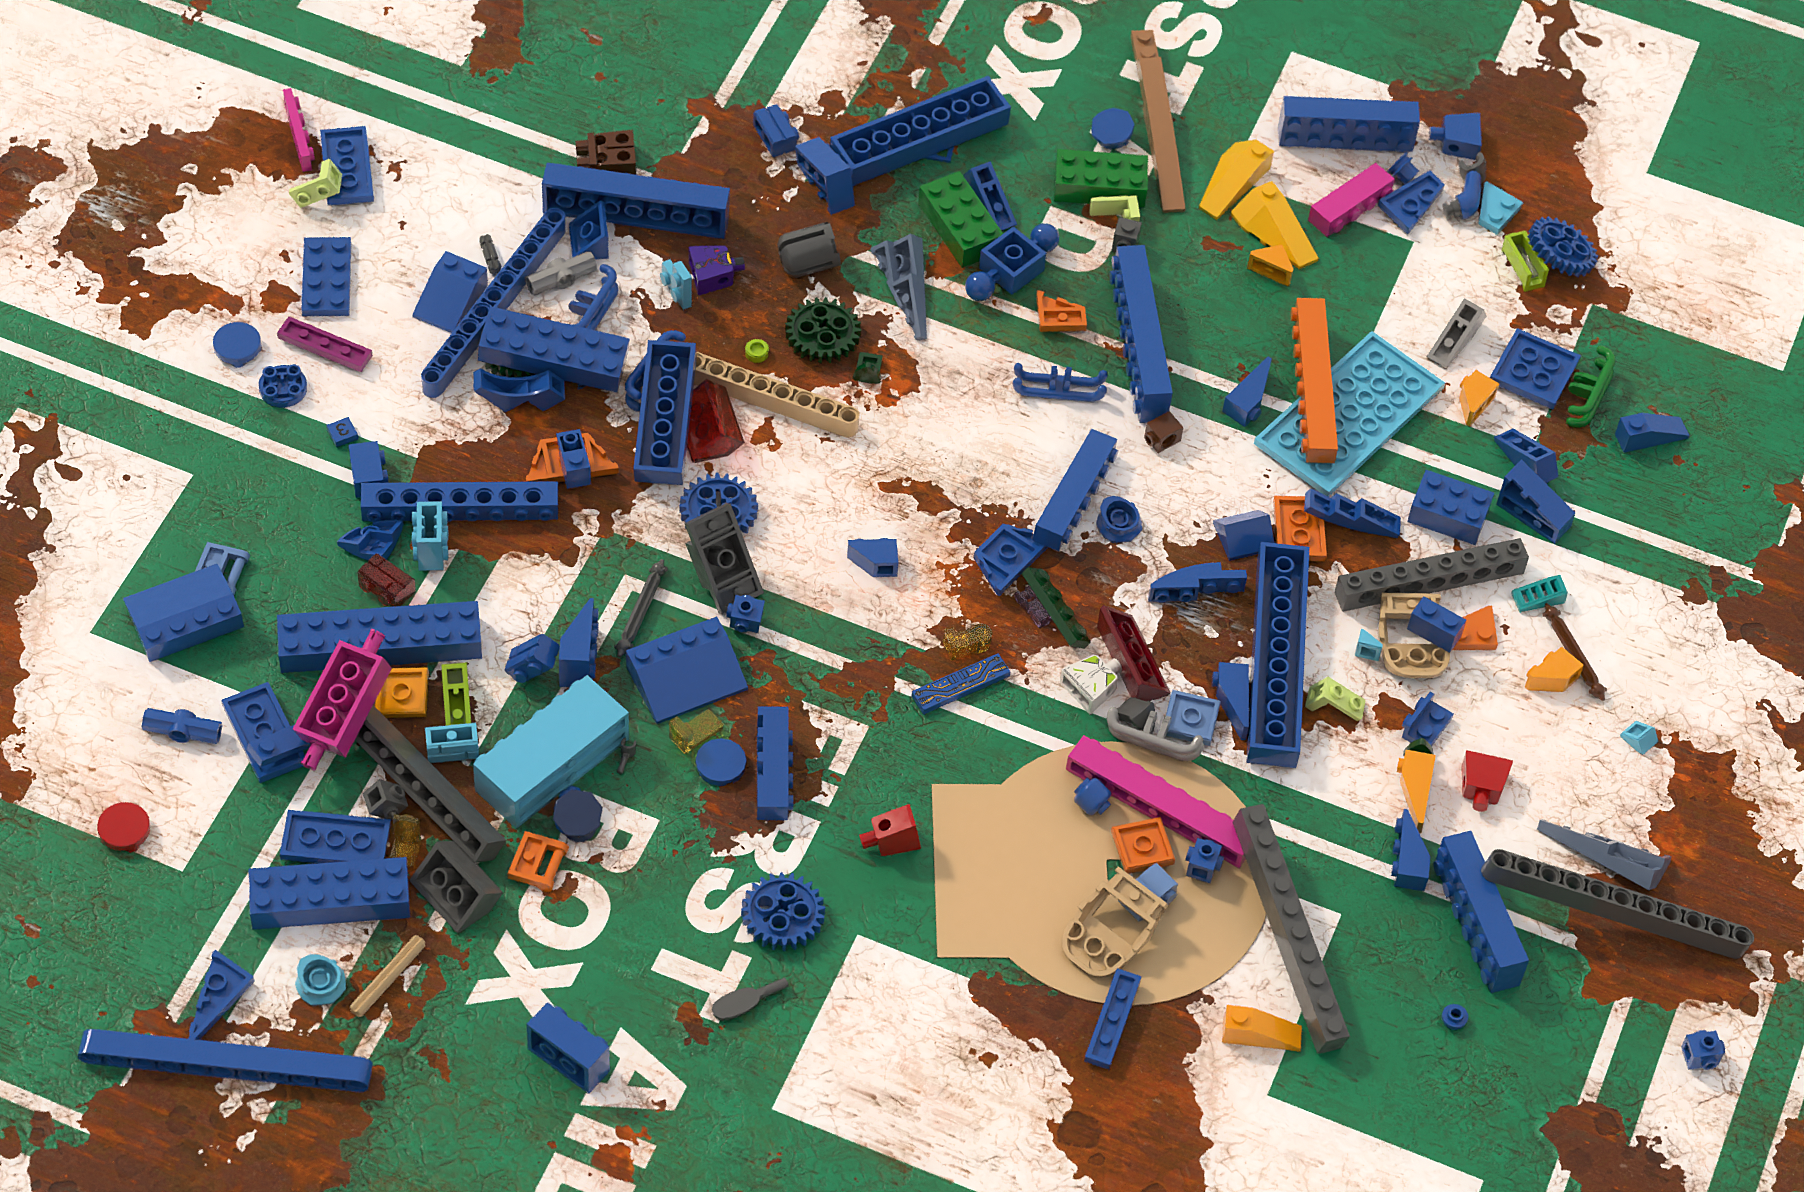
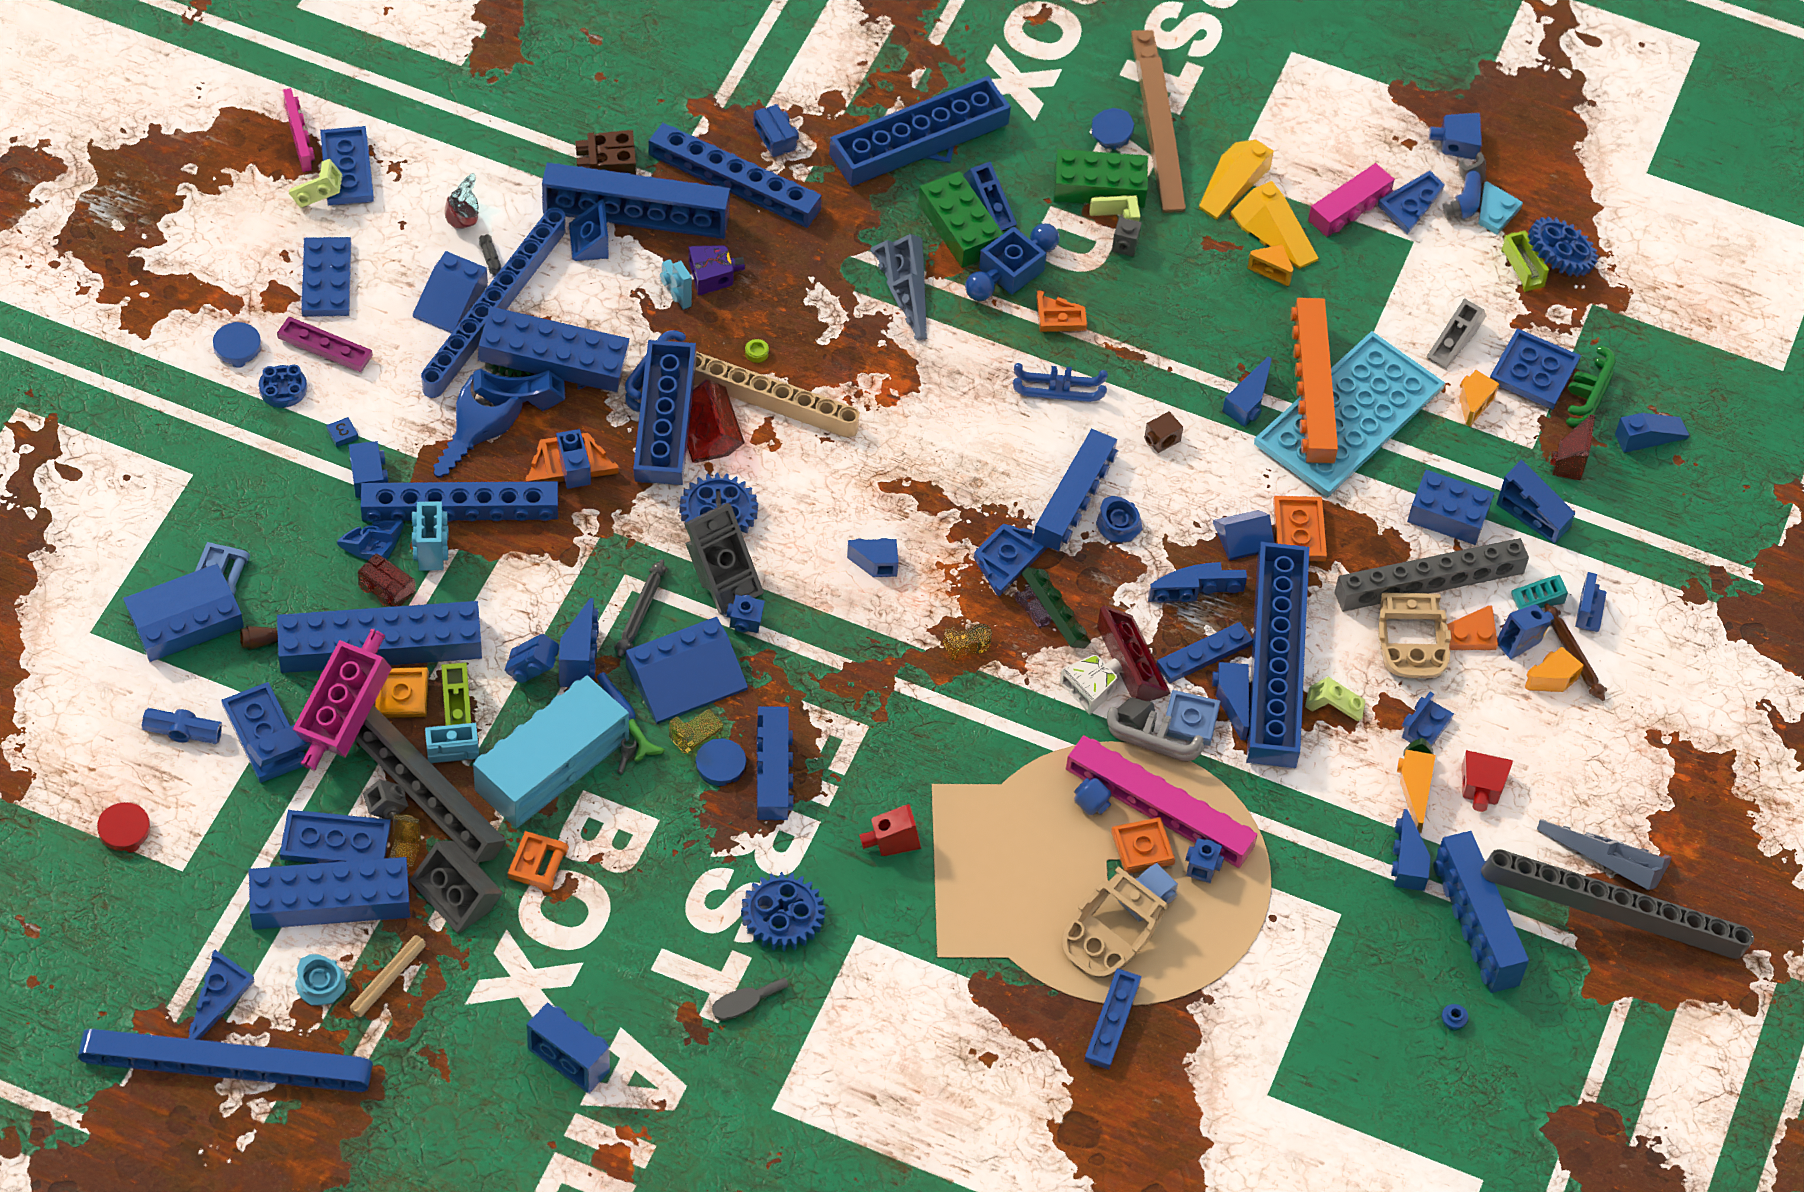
light grey piece [525,251,597,296] -> none
dark blue piece [553,785,603,842] -> none
blue piece [568,264,619,330] -> none
dark grey cylinder [777,222,841,278] -> none
dark green gear [785,297,861,364] -> none
blue wedge [795,137,855,215] -> none
dark green tile [852,352,883,384] -> none
blue tile [911,653,1010,715] -> none
blue brick [1110,245,1172,423] -> none
light orange slope [1222,1005,1302,1051] -> none
dark grey brick [1233,804,1350,1054] -> none
blue brick [1278,96,1420,152] -> none
blue slope [1304,488,1401,538] -> none
medium azure slope [1355,629,1383,661] -> none
blue piece [1387,152,1419,185] -> none
blue brick [1407,596,1466,653] -> none
blue slope [1494,428,1558,484] -> none
medium azure slope [1620,721,1658,754] -> none
blue brick [1681,1030,1725,1070] -> none
none -> reddish brown cone [240,625,278,650]
none -> blue animal [433,374,522,478]
none -> clear light blue hair [444,173,479,229]
none -> piece [597,672,665,762]
none -> blue brick [649,123,822,228]
none -> blue plate [1156,622,1253,684]
none -> blue torso [1497,604,1554,660]
none -> clear red slope [1550,414,1595,481]
none -> blue bracket [1575,572,1607,632]

